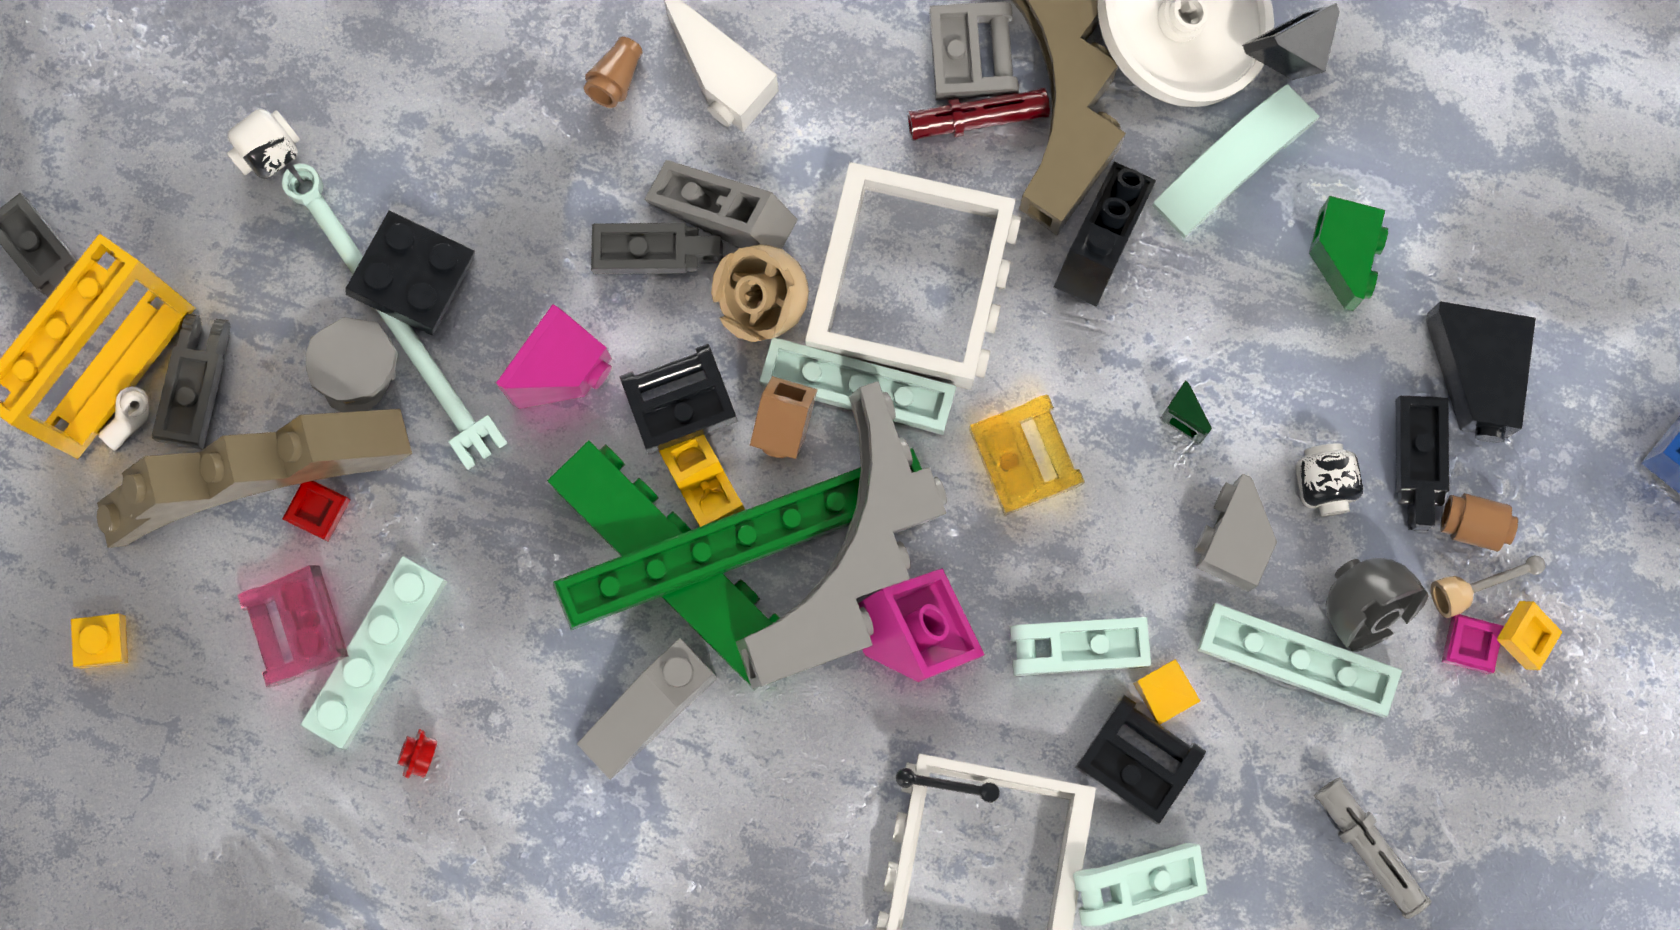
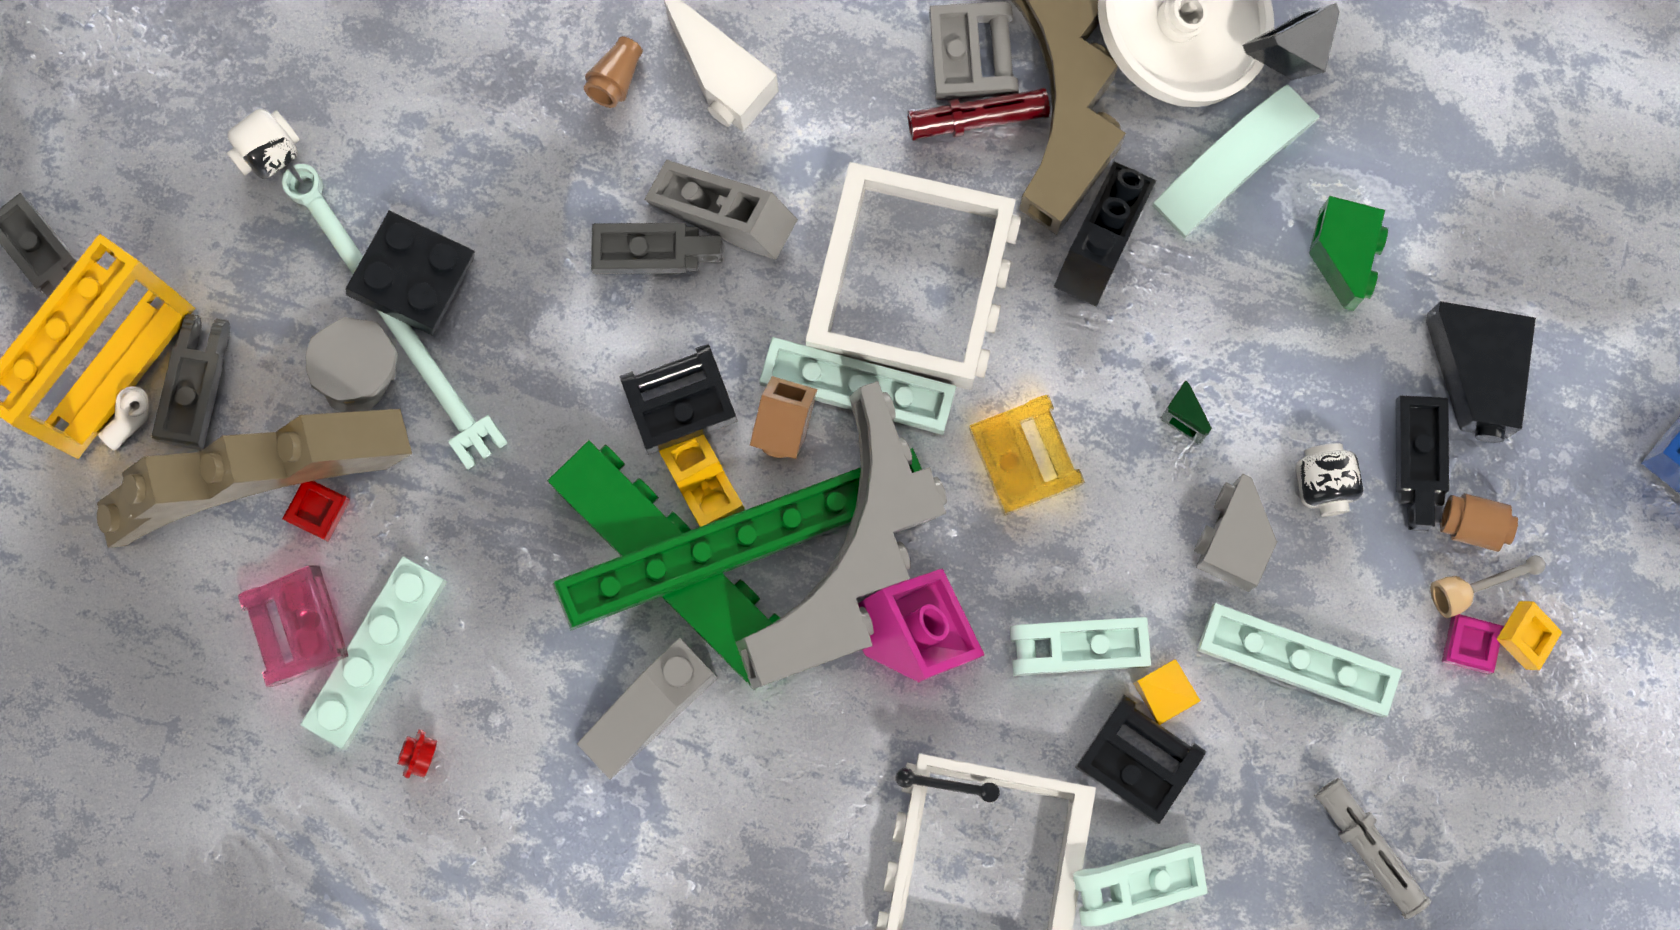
yellow plate [71,613,128,669] -> none
dark pink slope [496,304,612,409] -> none
tan cylinder [711,244,809,342] -> none
dark grey cylinder [1325,558,1429,652] -> none

